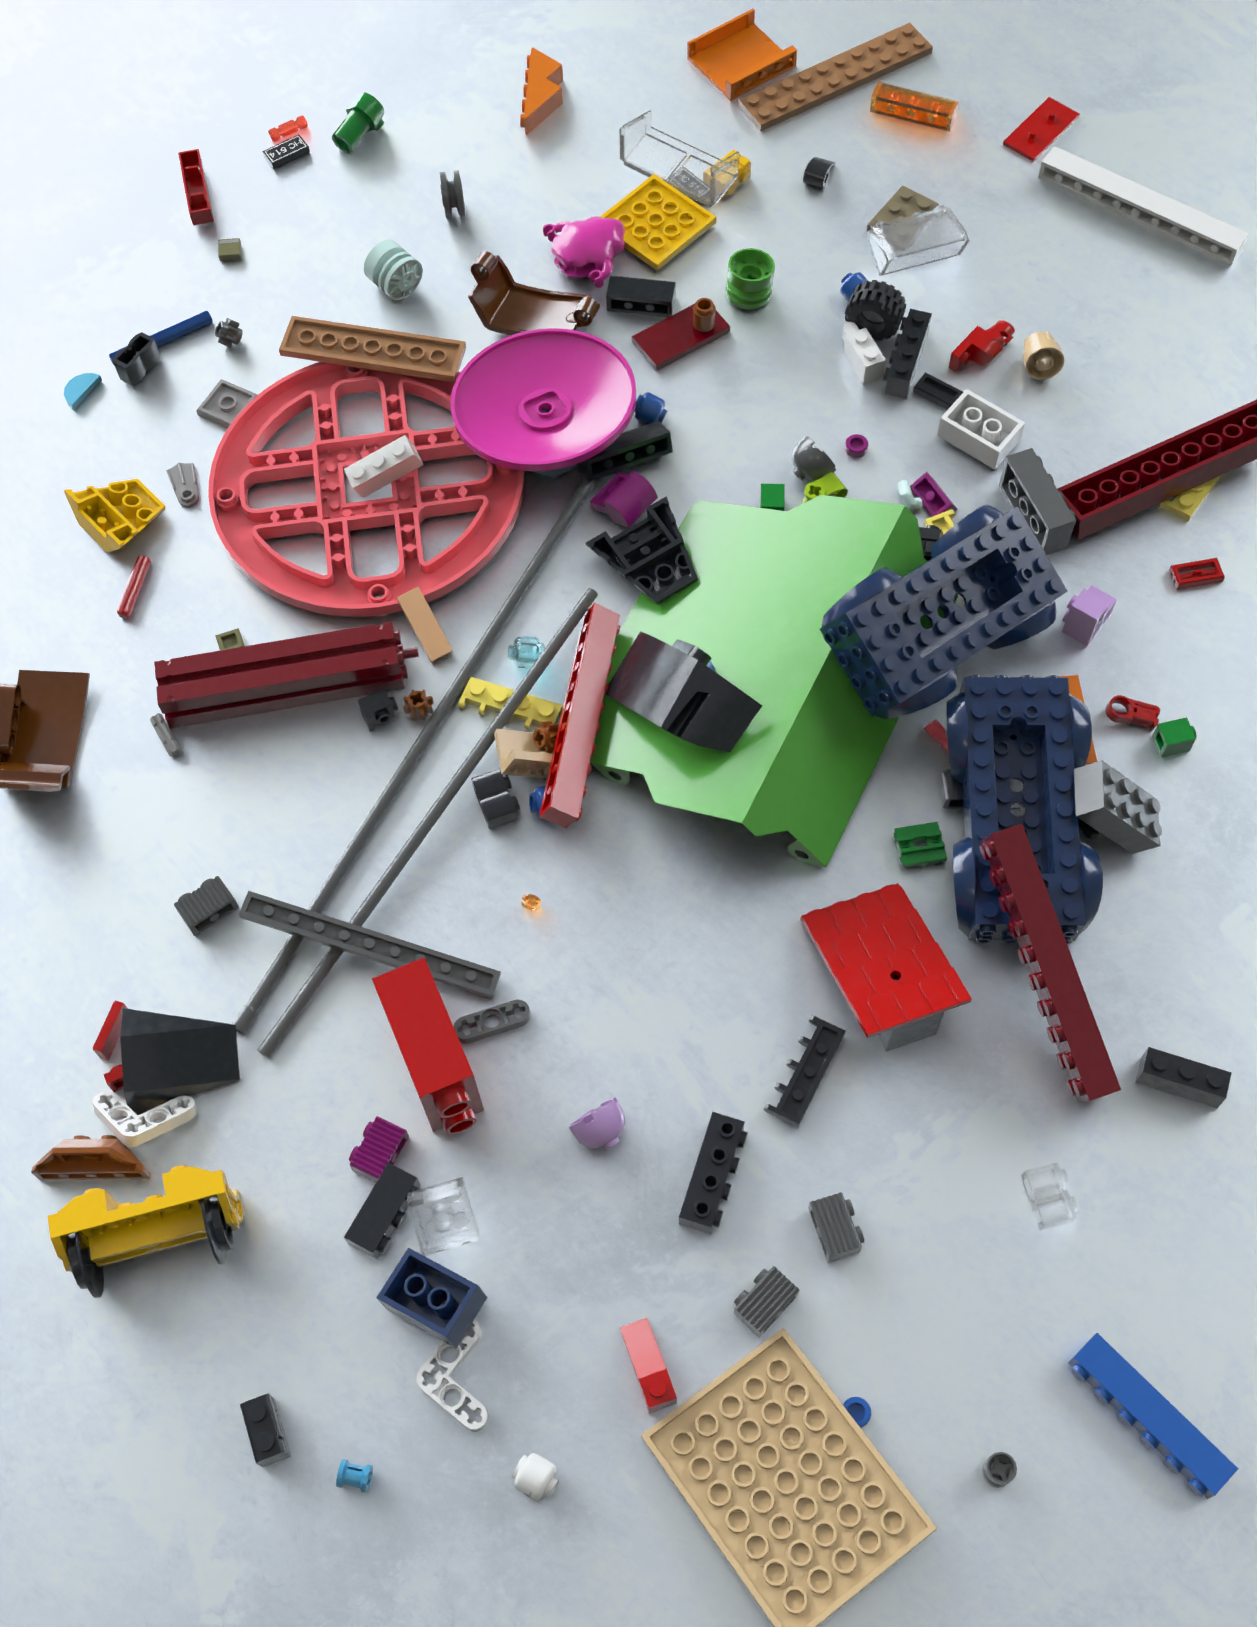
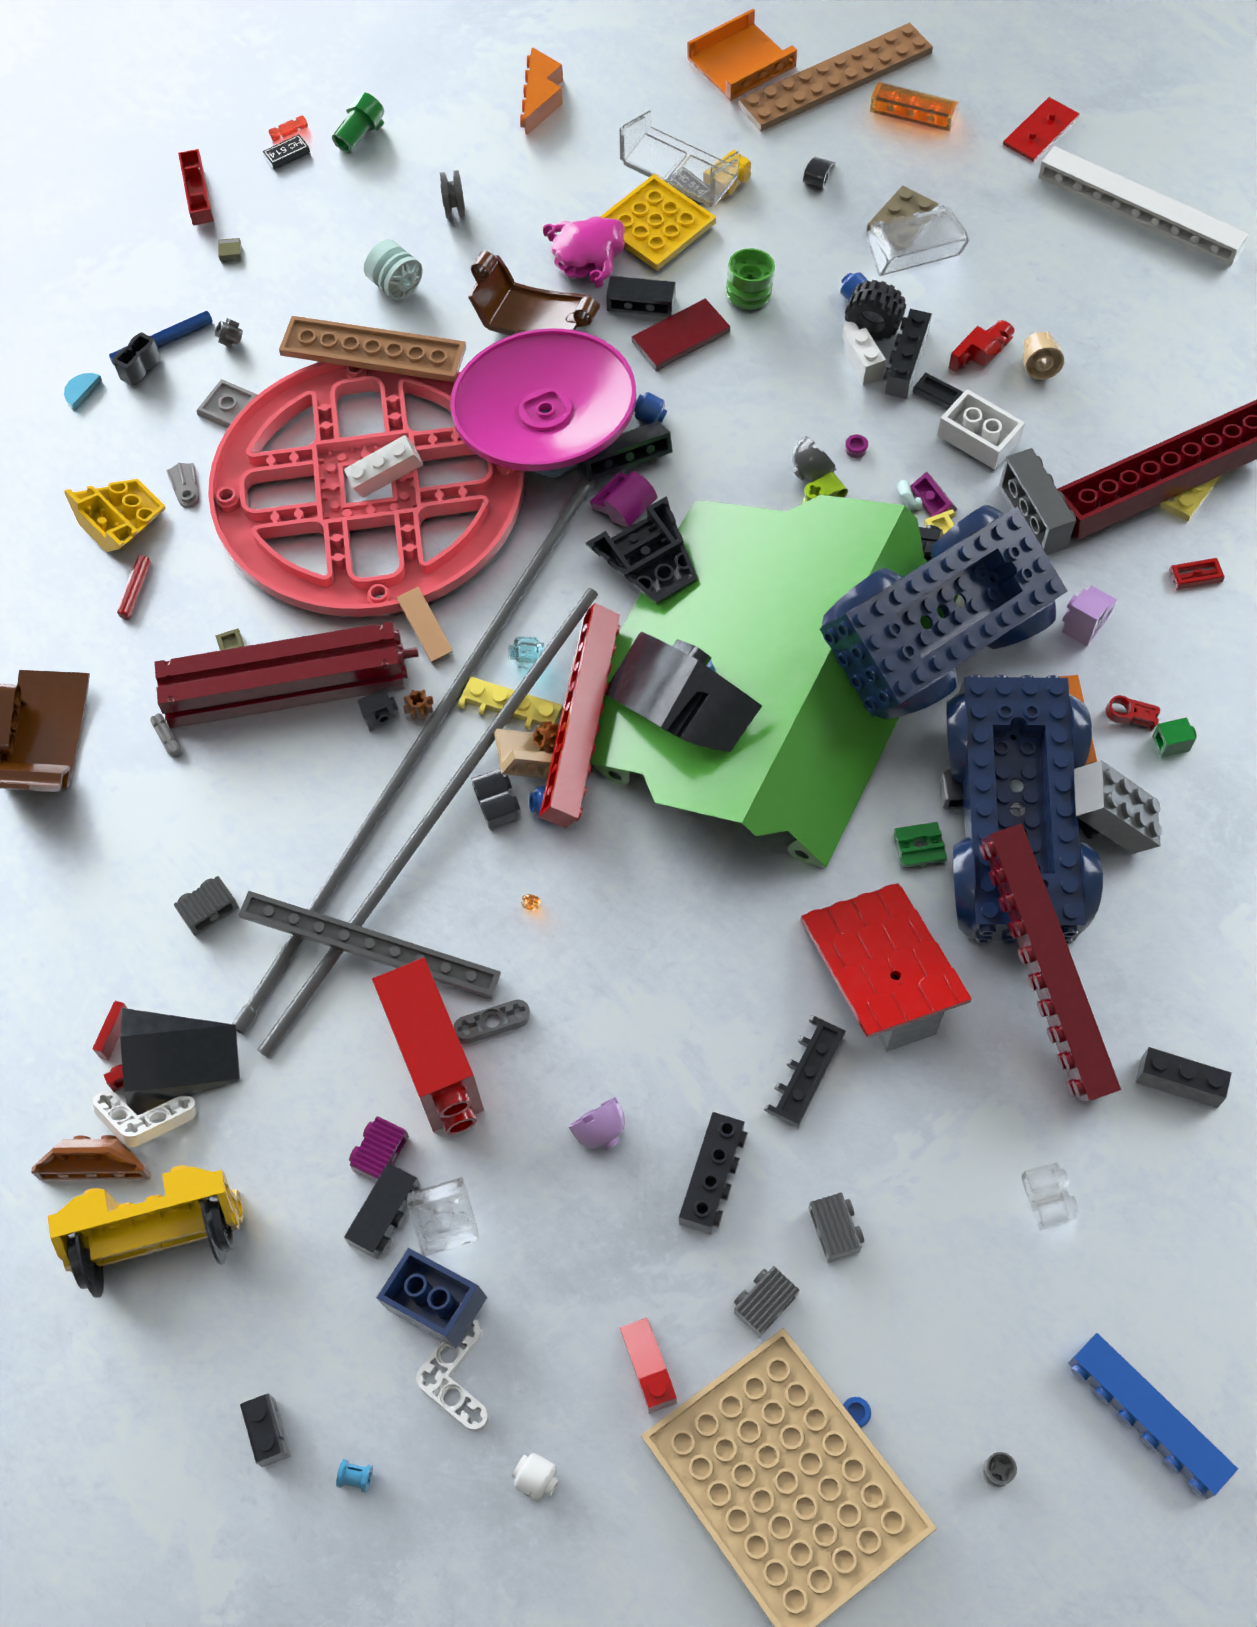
dark orange brick [693,298,716,332] -> none
green brick [760,484,785,511] -> none
coral piece [923,719,949,753] -> none

